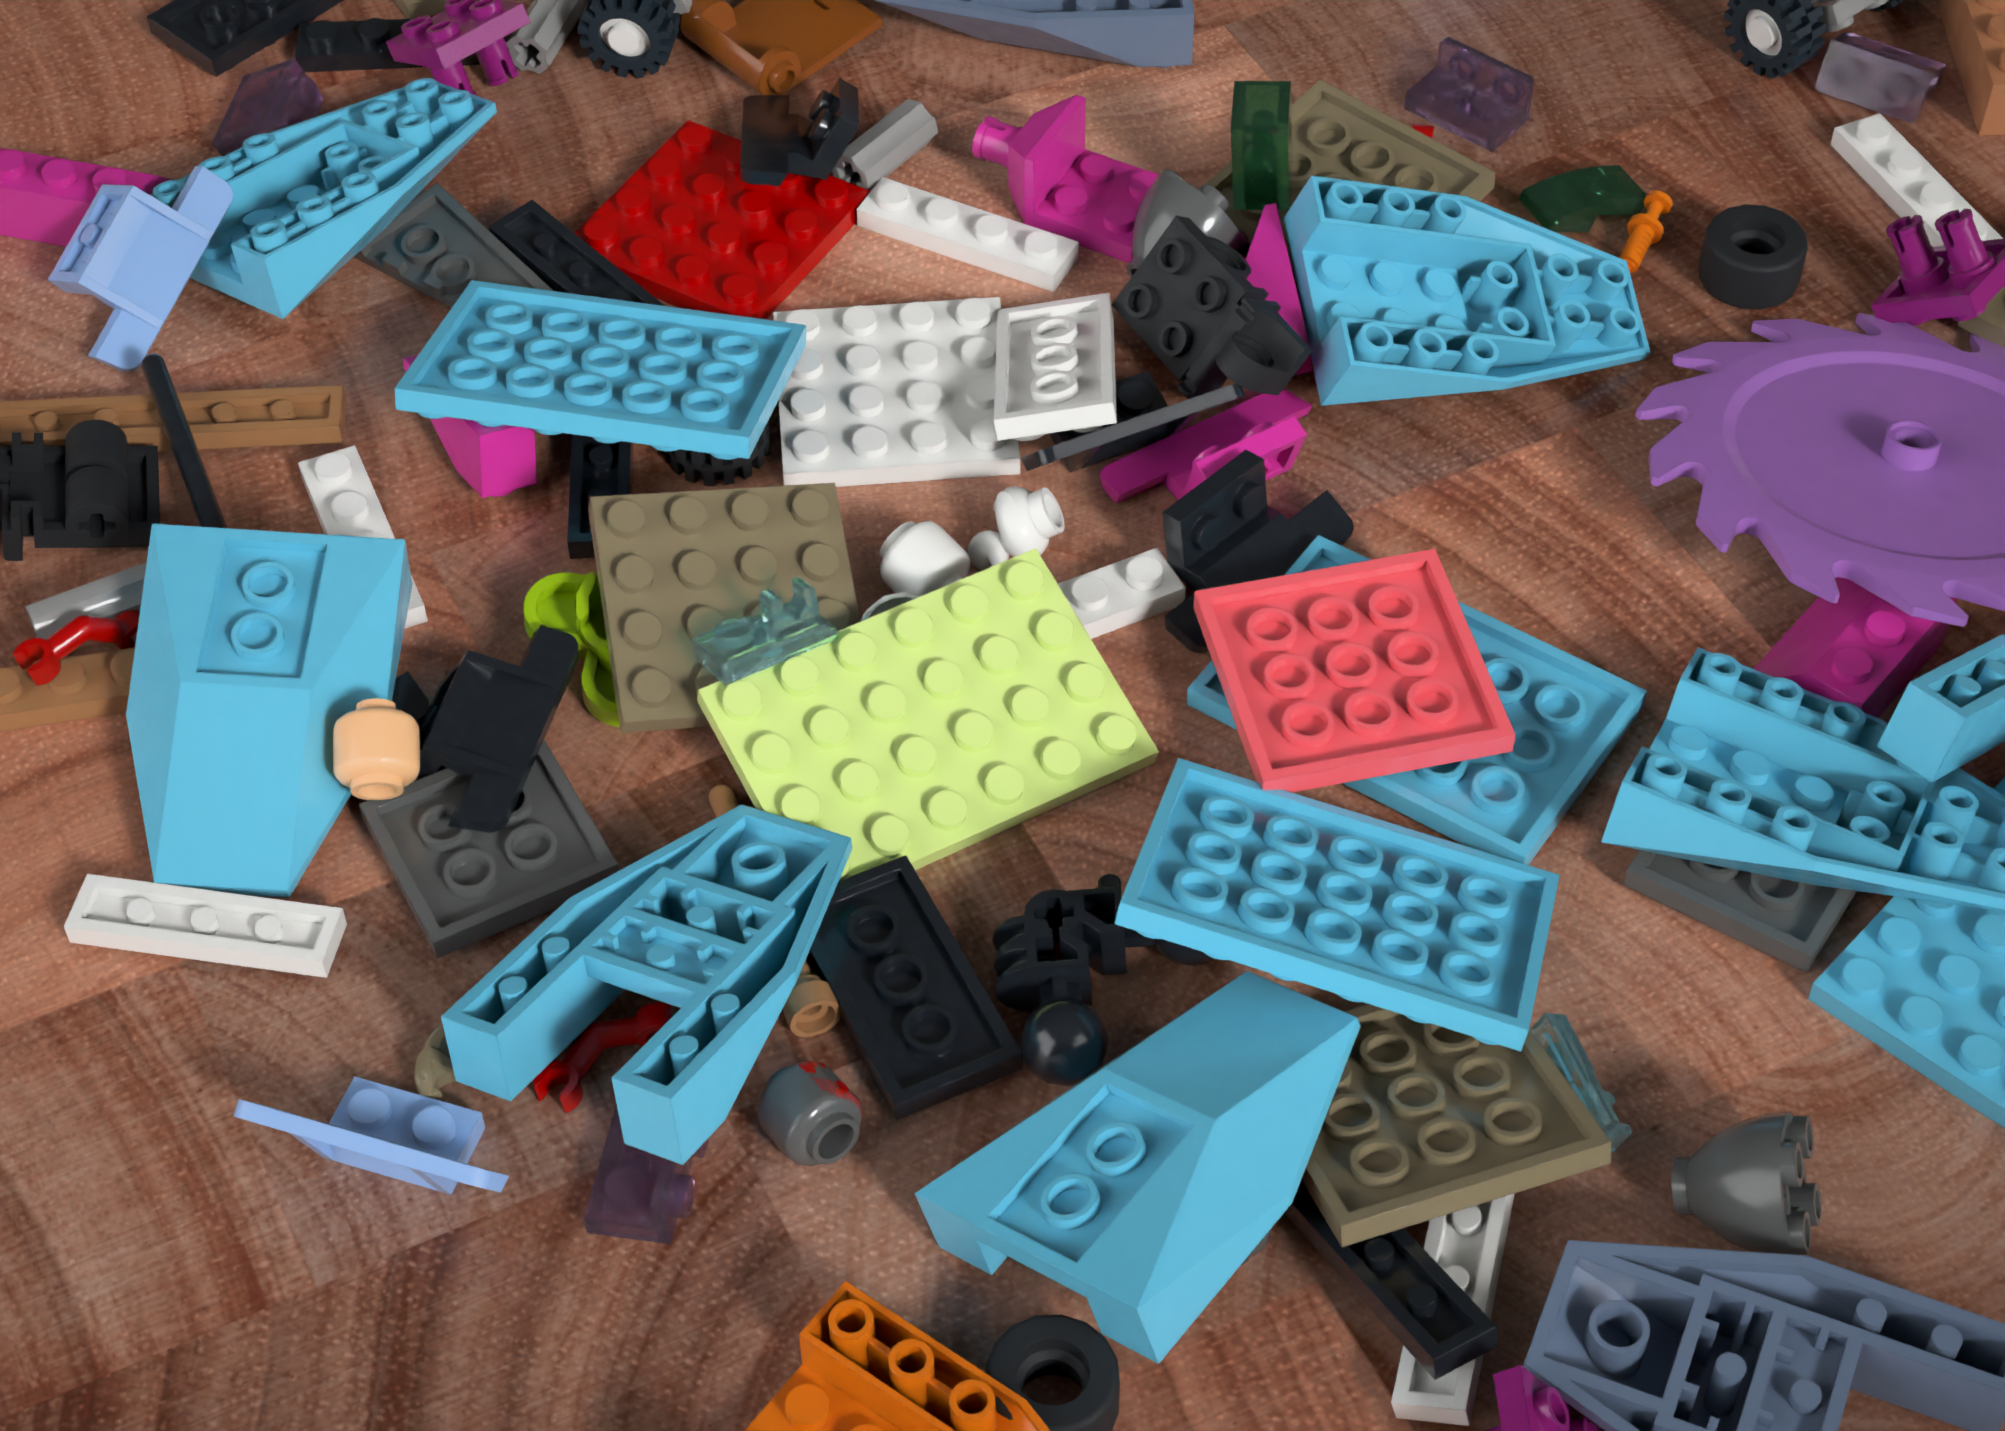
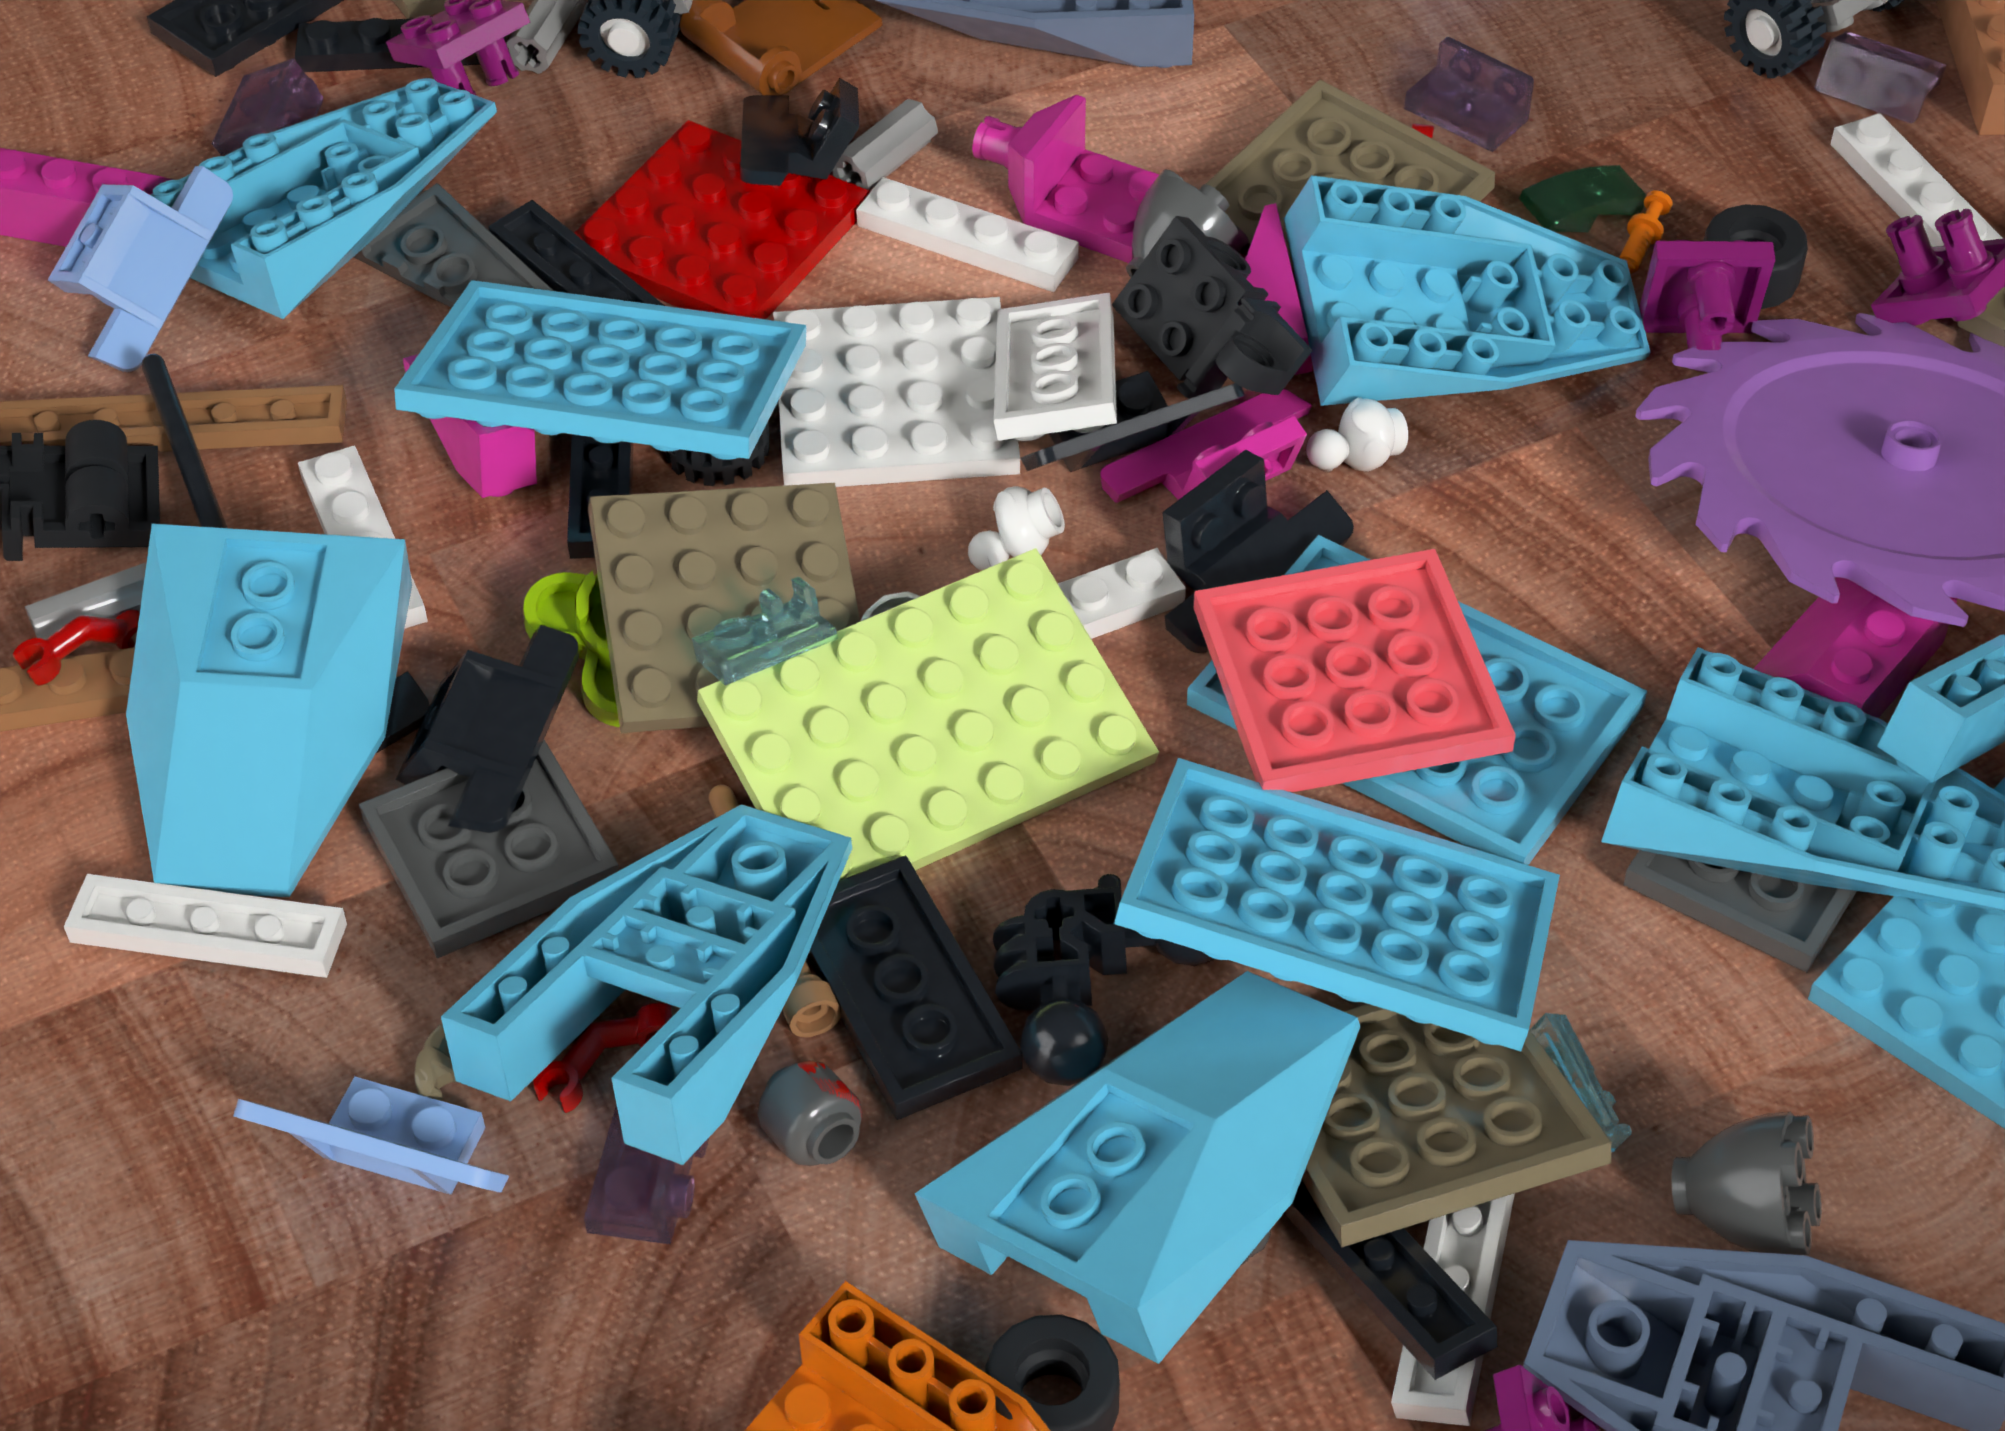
light nougat head [333,698,420,800] -> none
white head [879,521,970,596] -> none
clear green brick [1230,81,1293,210] -> none
none -> white animal [1306,397,1408,472]
none -> magenta plate [1639,240,1775,372]

